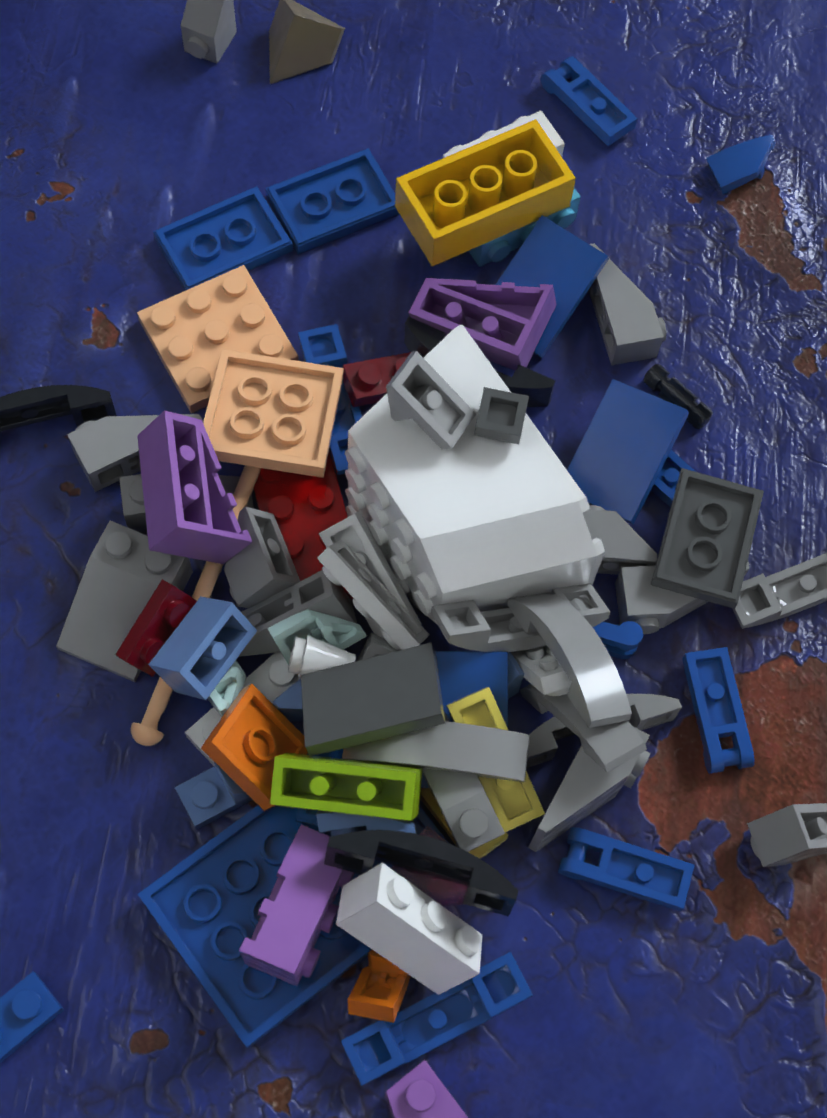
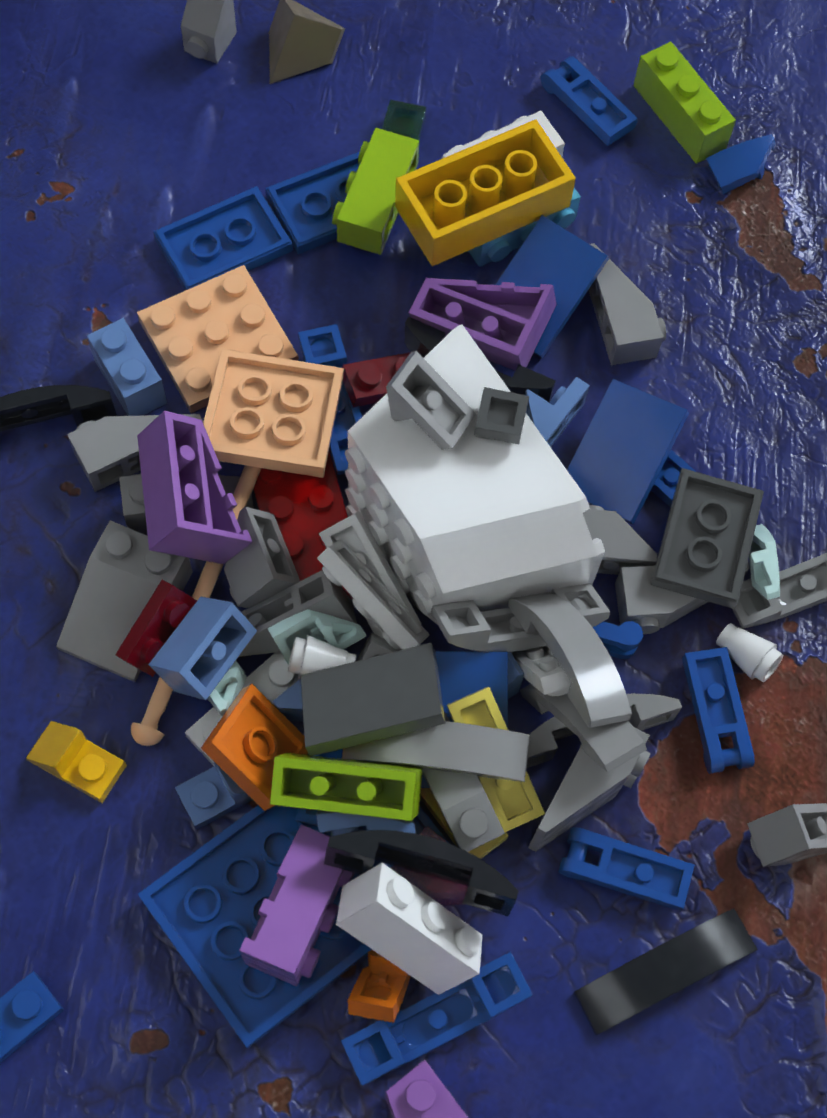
black axle [643,364,713,429] -> none
none -> yellow slope [26,721,127,803]
none -> medium blue brick [87,318,167,416]
none -> lime brick [332,128,420,255]
none -> plate [382,100,427,140]
none -> medium blue slope [525,377,590,447]
none -> black slope [574,908,758,1035]
none -> lime brick [633,41,736,164]
none -> white cone [716,623,784,682]
none -> light aqua slope [749,524,780,600]

